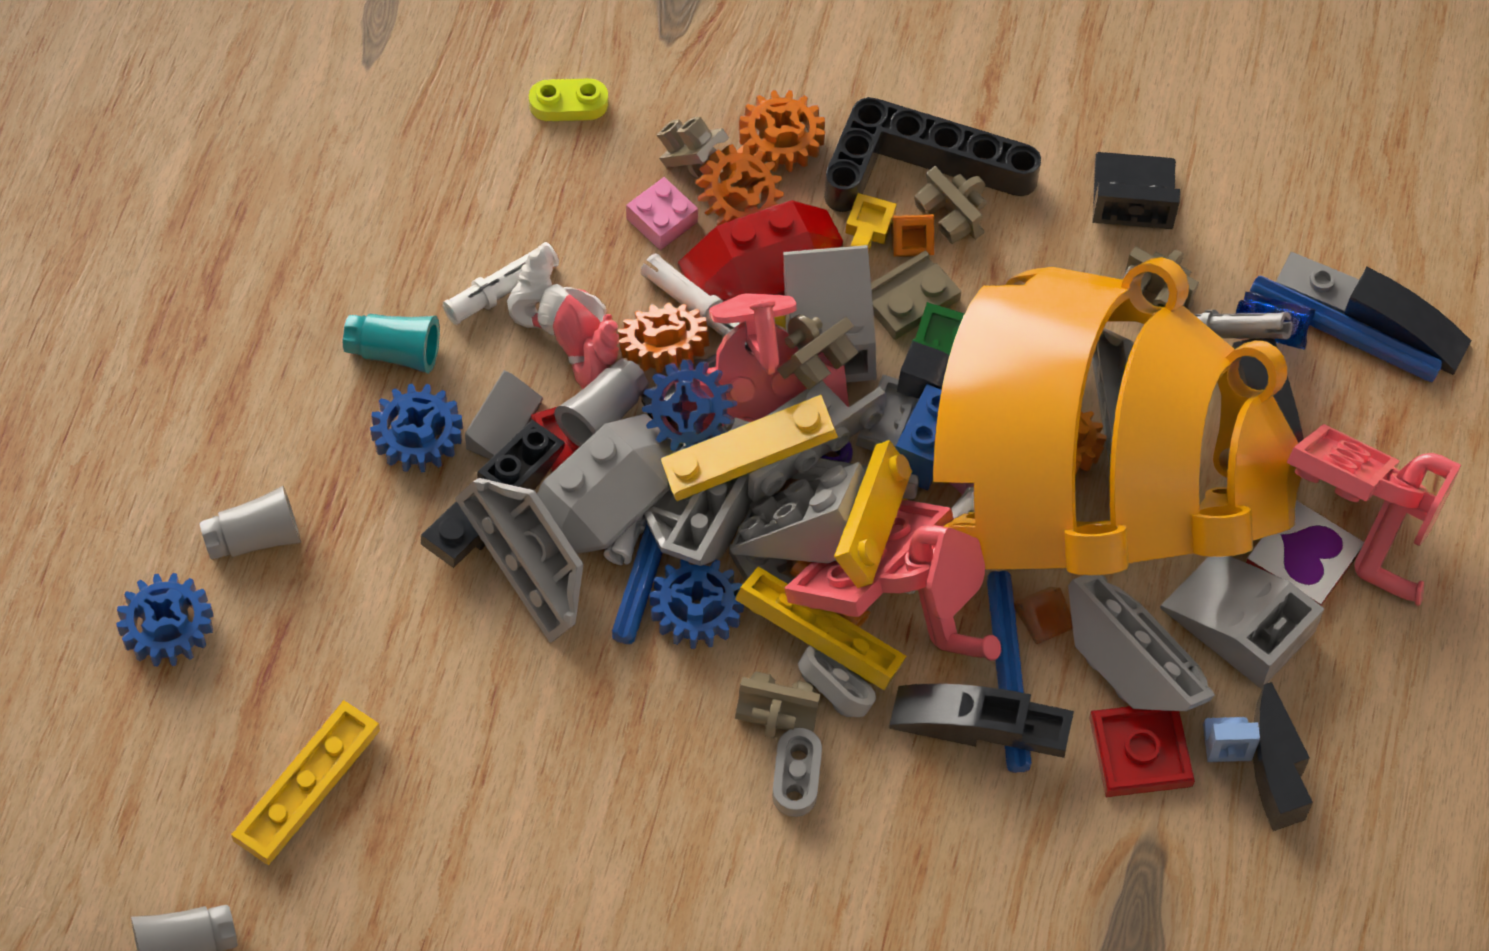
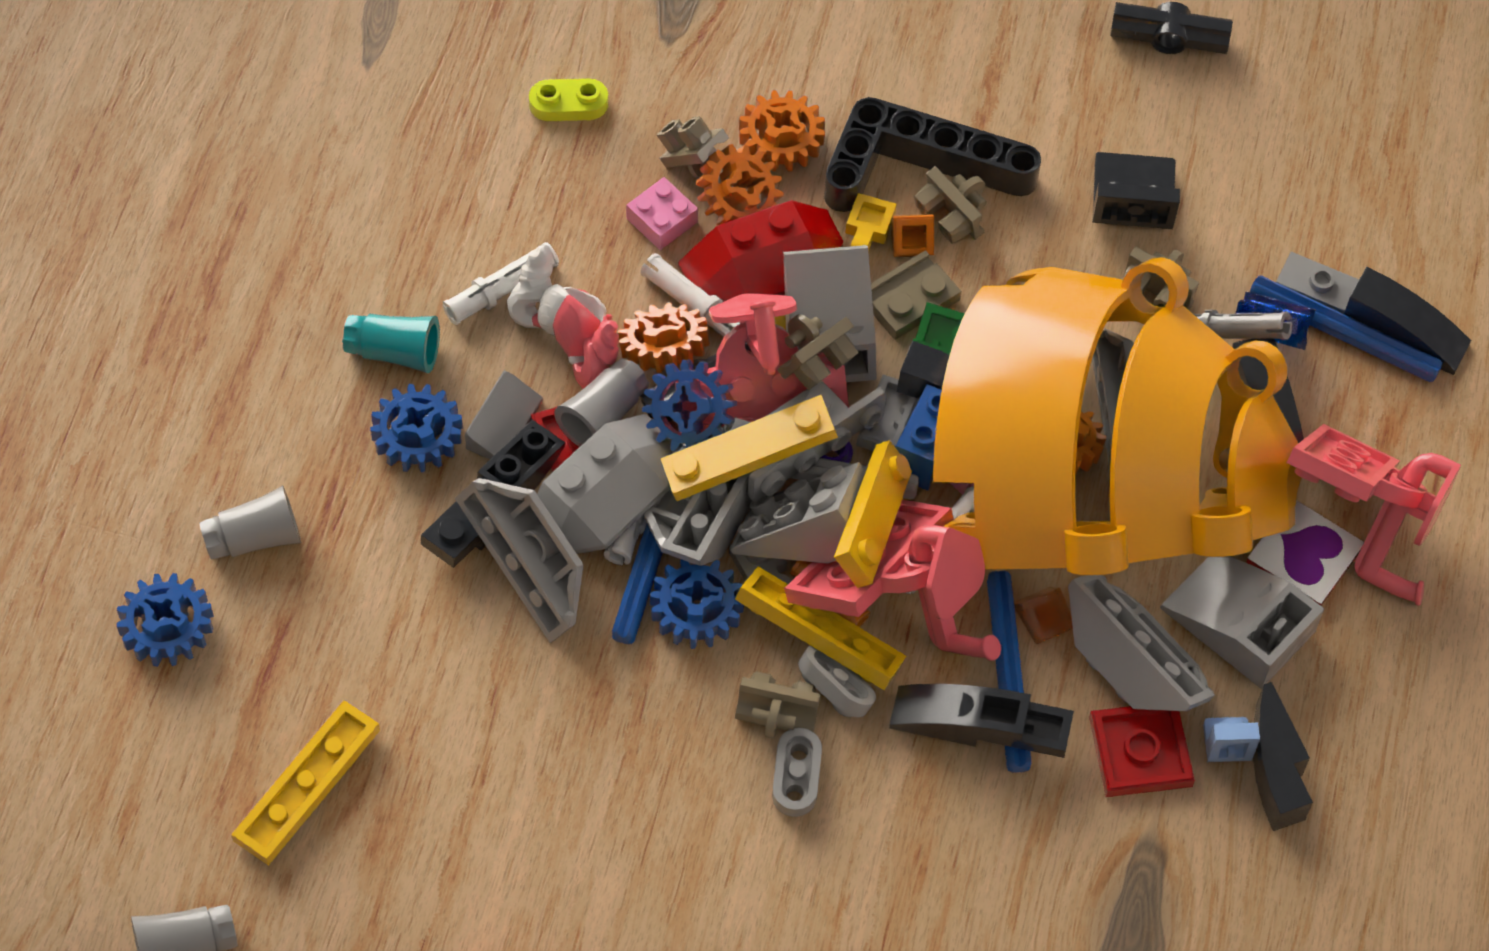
none -> black piece [1110,2,1233,54]

